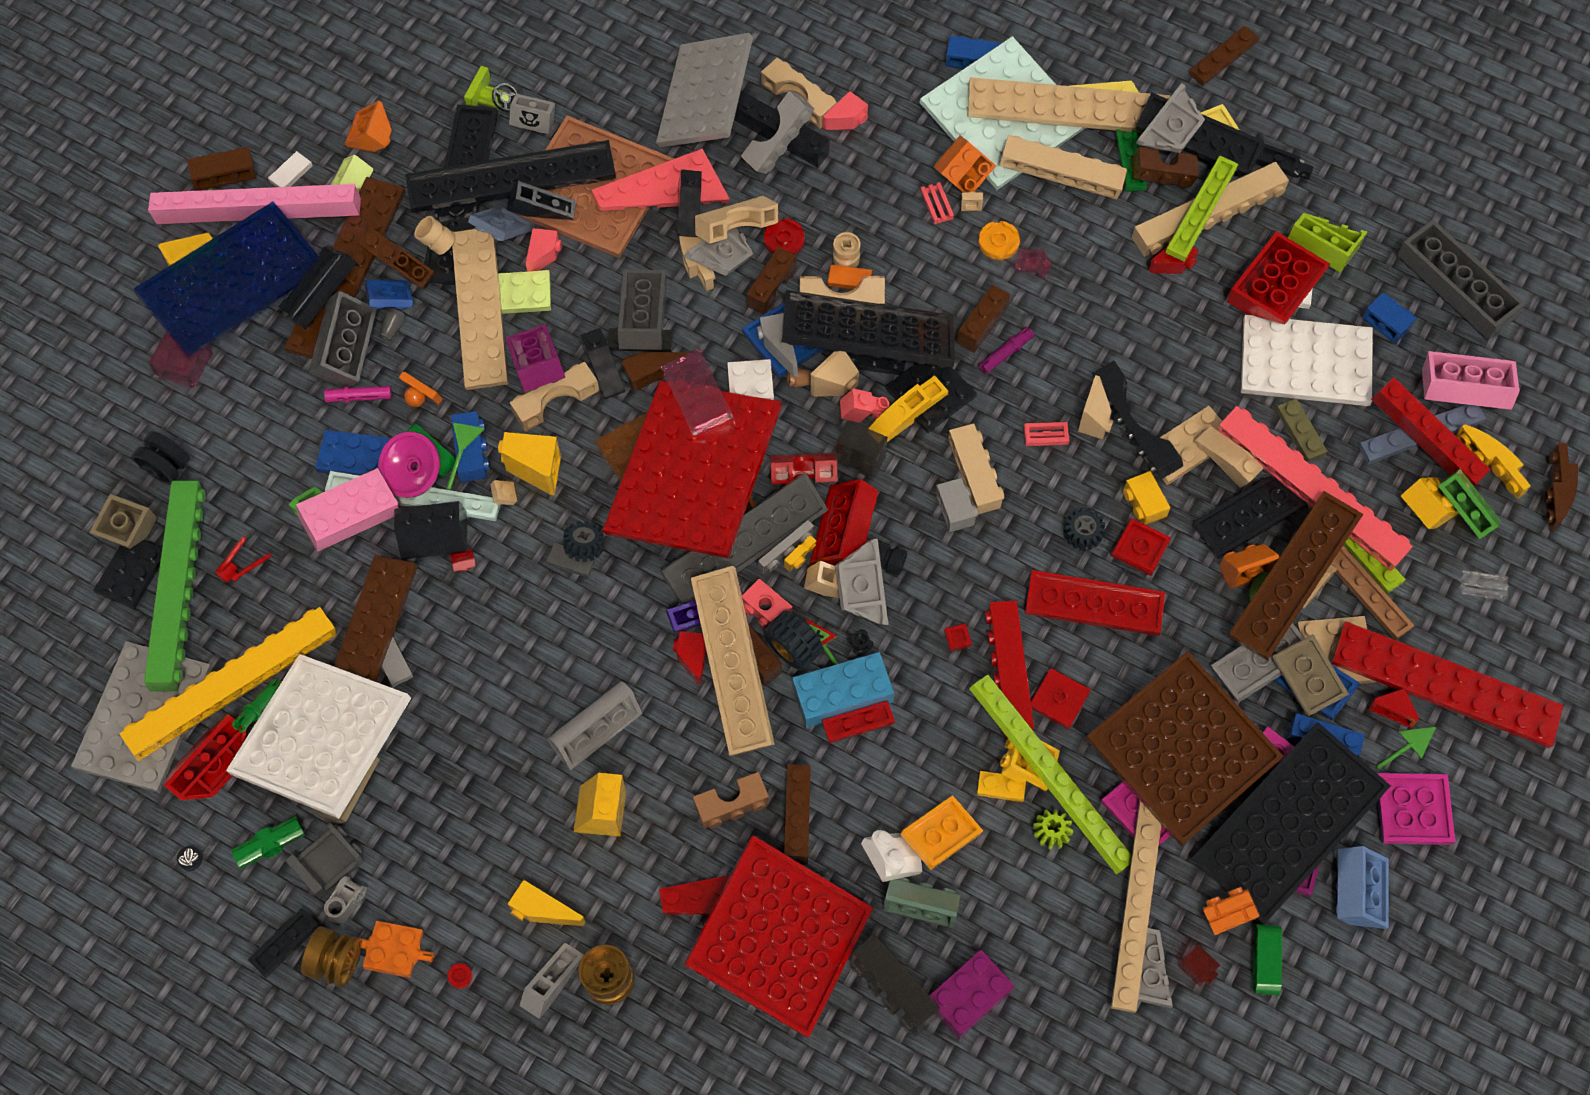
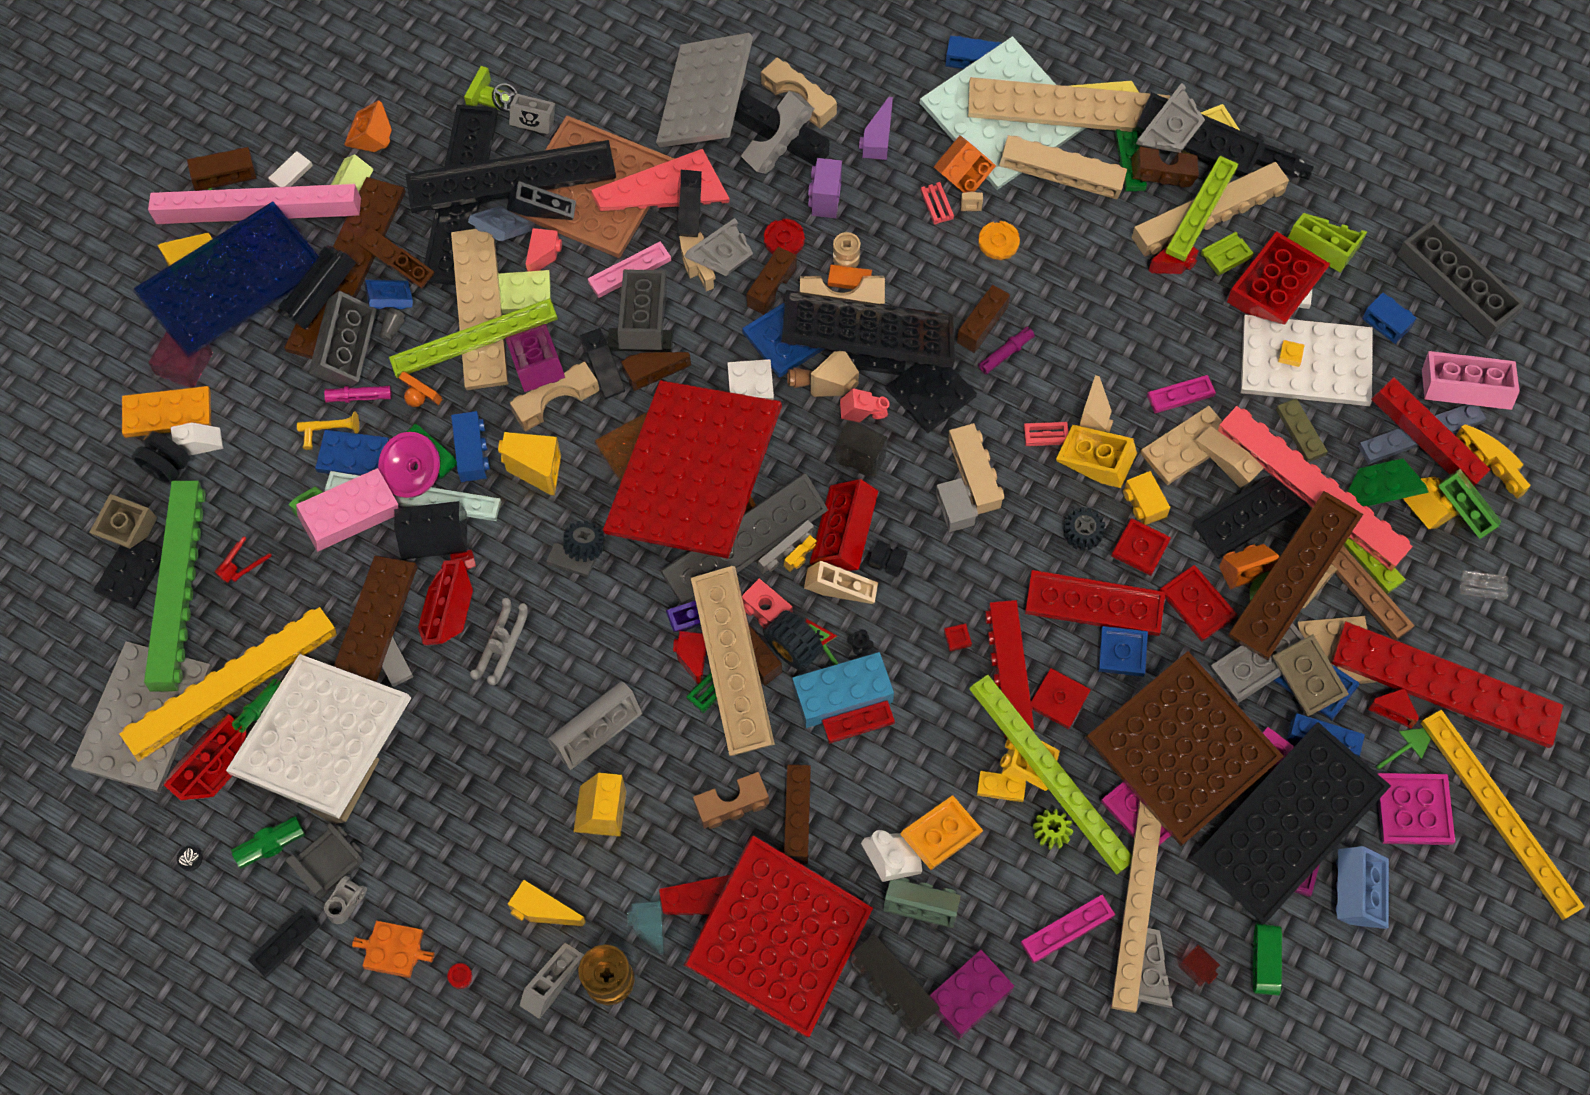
pearl gold wheel [301,926,361,988] -> none
tan wheel [414,216,455,255] -> none
bright green piece [447,422,485,490] -> none
tan plate [490,480,517,505] -> none
clear pink plate [661,348,733,436] -> none
tan arch [695,196,778,243] -> none
light grey slope [757,313,798,377] -> none
red arch [770,453,838,484] -> none
coral slope [823,92,868,130] -> none
light grey wing [835,539,888,625] -> none
yellow slope [867,375,948,447] -> none
clear pink bracket [1015,250,1051,278] -> none
black arch [1092,360,1184,480] -> none
reddish brown plate [1189,26,1259,86] -> none
orange brick [1203,887,1260,935] -> none
reddish brown slope [1544,443,1578,531] -> none
none -> light orange plate [122,386,211,438]
none -> white slope [171,423,223,456]
none -> yellow piece [297,411,360,450]
none -> lime tile [389,298,558,378]
none -> red wedge [418,559,473,645]
none -> light grey piece [470,598,528,686]
none -> bright pink plate [588,241,671,298]
none -> clear light blue slope [627,902,664,955]
none -> green tile [686,673,717,714]
none -> medium lavender brick [808,158,842,218]
none -> medium lavender slope [859,97,893,160]
none -> dark pink plate [1021,894,1115,964]
none -> yellow slope [1056,425,1137,488]
none -> blue plate [1098,626,1148,677]
none -> dark pink tile [1147,375,1216,414]
none -> red tile [1159,565,1238,642]
none -> lime plate [1201,232,1254,276]
none -> yellow plate [1278,340,1305,367]
none -> green wing [1347,458,1429,506]
none -> yellow plate [1421,710,1585,920]

